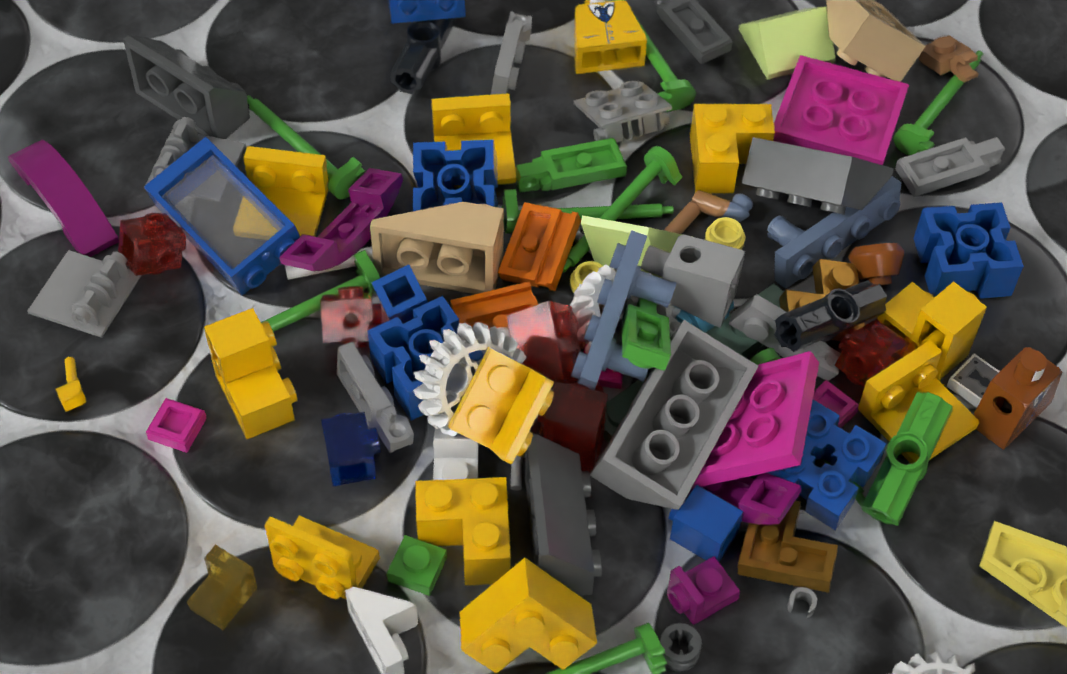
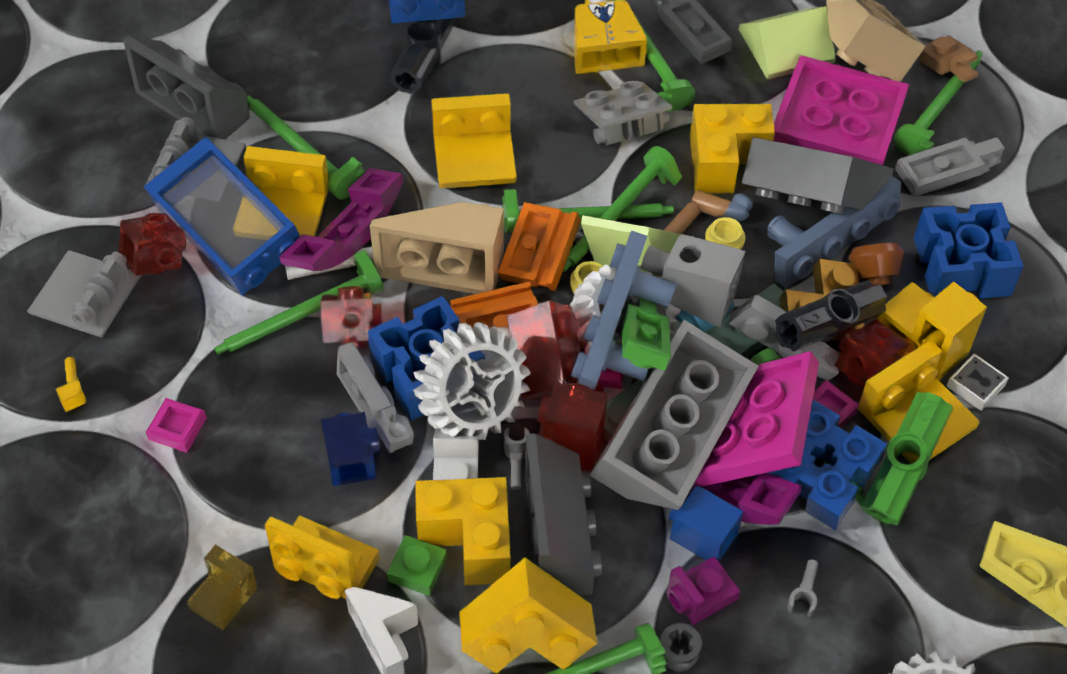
magenta slope [7,139,119,257] -> none
yellow brick [204,308,298,439] -> none
blue brick [371,265,428,324] -> none
blue brick [413,140,498,211] -> none
yellow bracket [448,347,554,464] -> none
light grey hinge [491,12,532,95] -> none
bright green hinge [516,138,627,192] -> none
pearl gold plate [738,501,838,593] -> none
dark orange torso [974,347,1062,450] -> none

